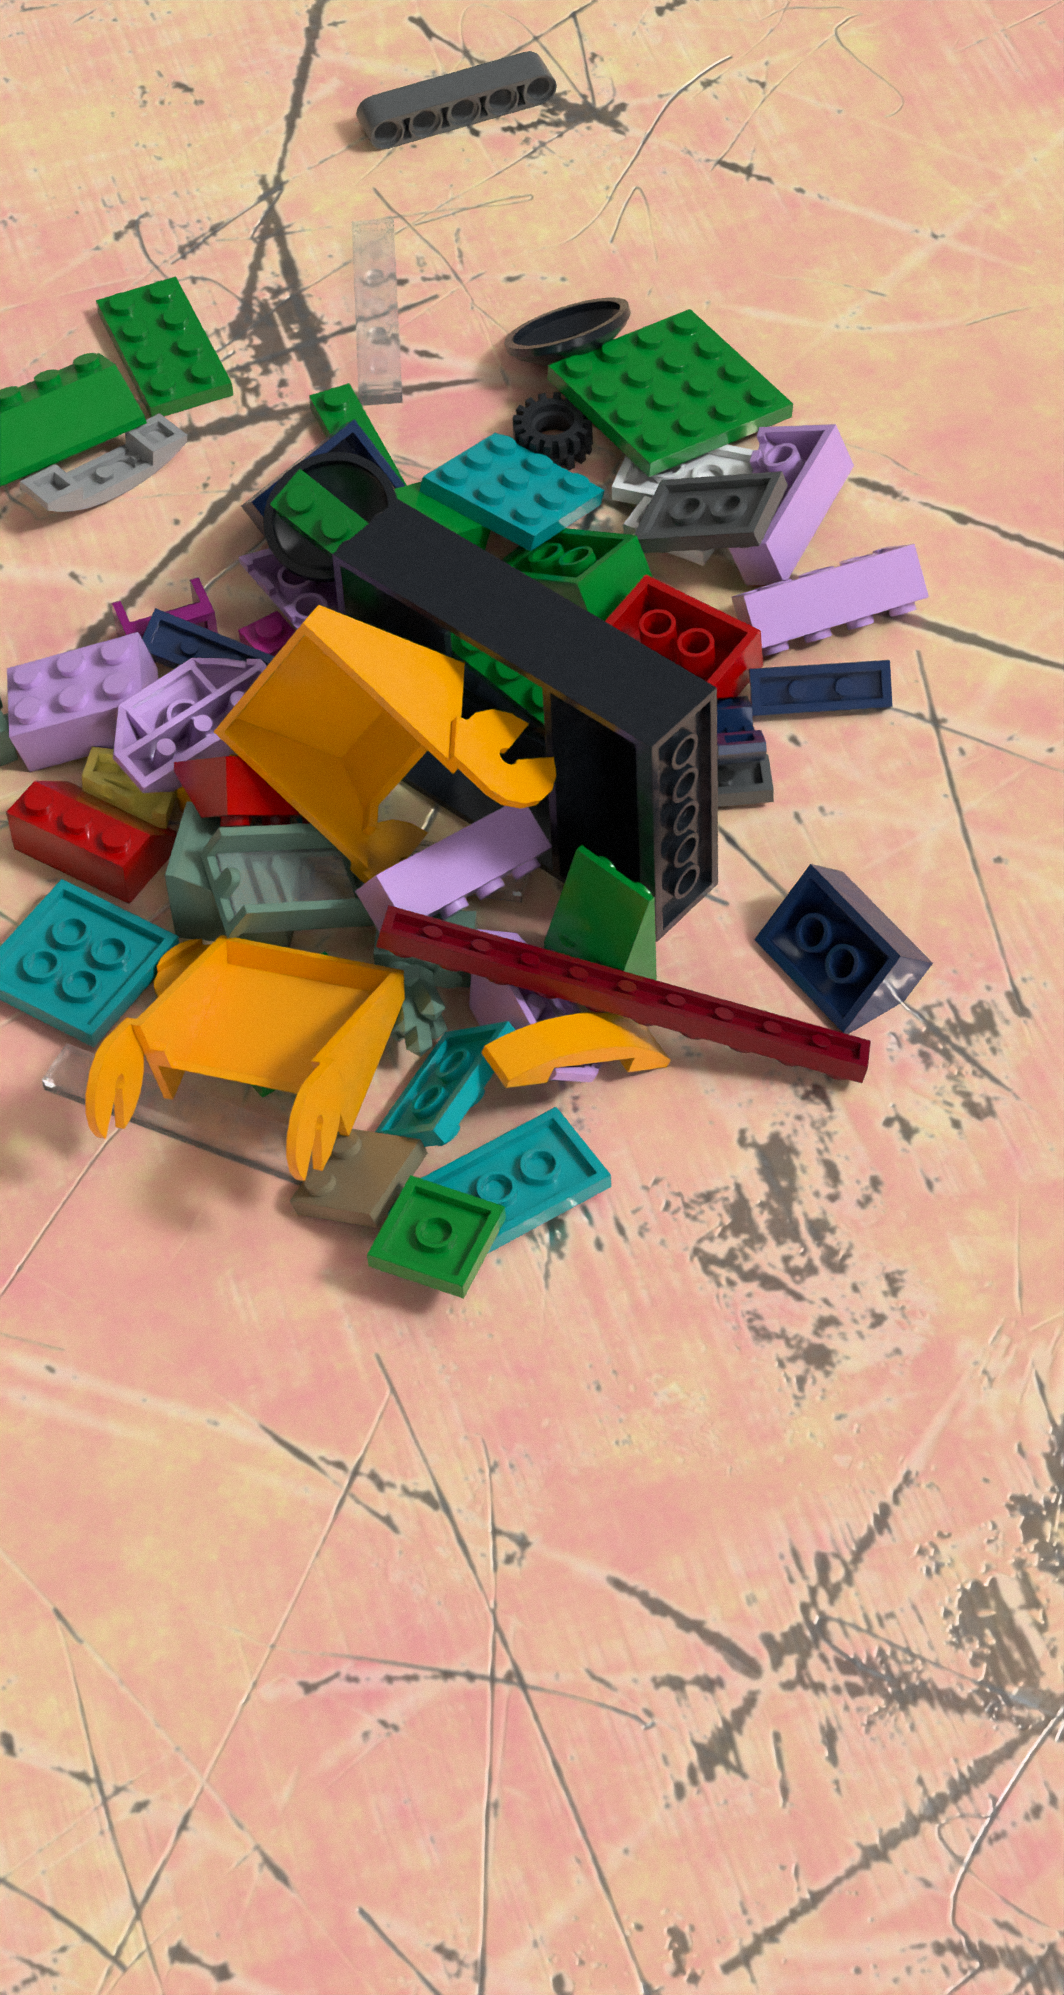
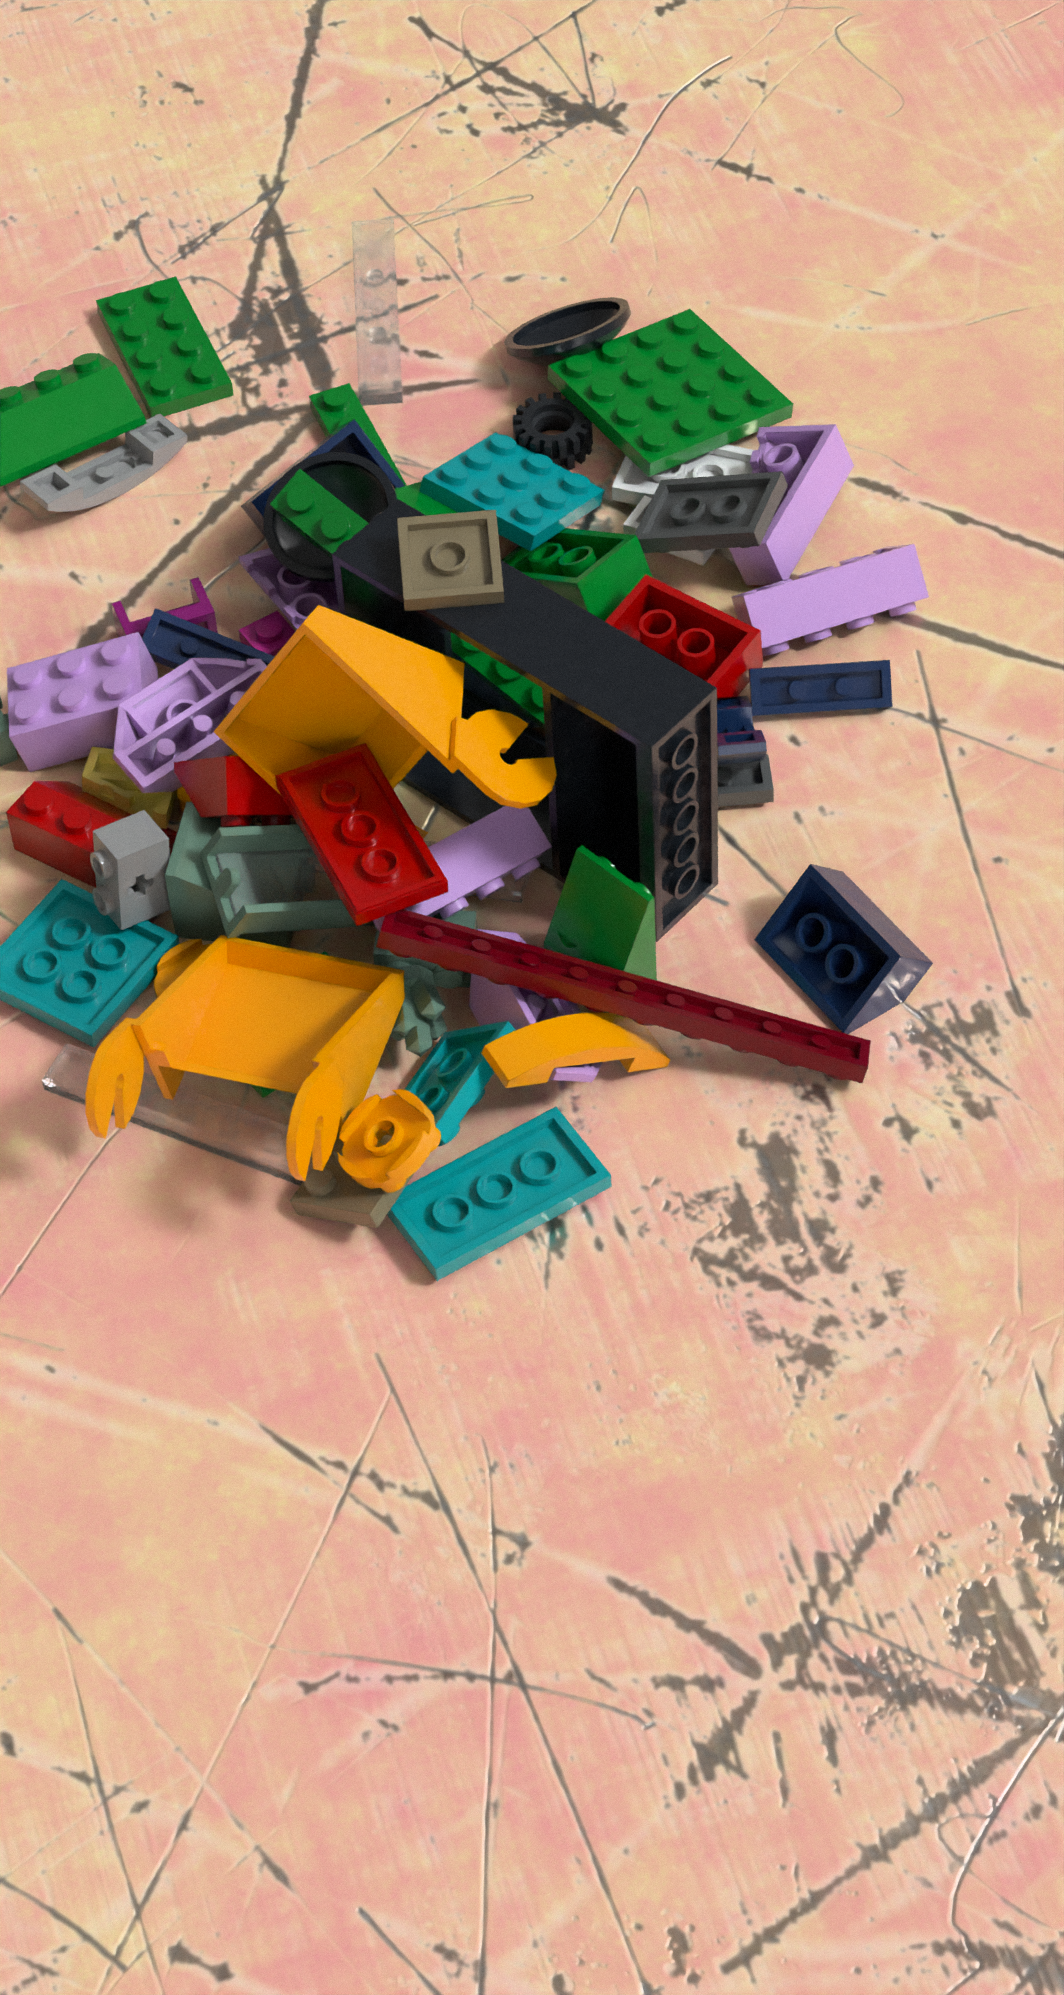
dark grey beam [356,51,557,150] -> none
green plate [367,1175,506,1299] -> none
none -> light grey brick [90,810,171,930]
none -> red tile [275,743,448,926]
none -> light orange plate [337,1089,441,1193]
none -> dark tan plate [397,510,504,611]

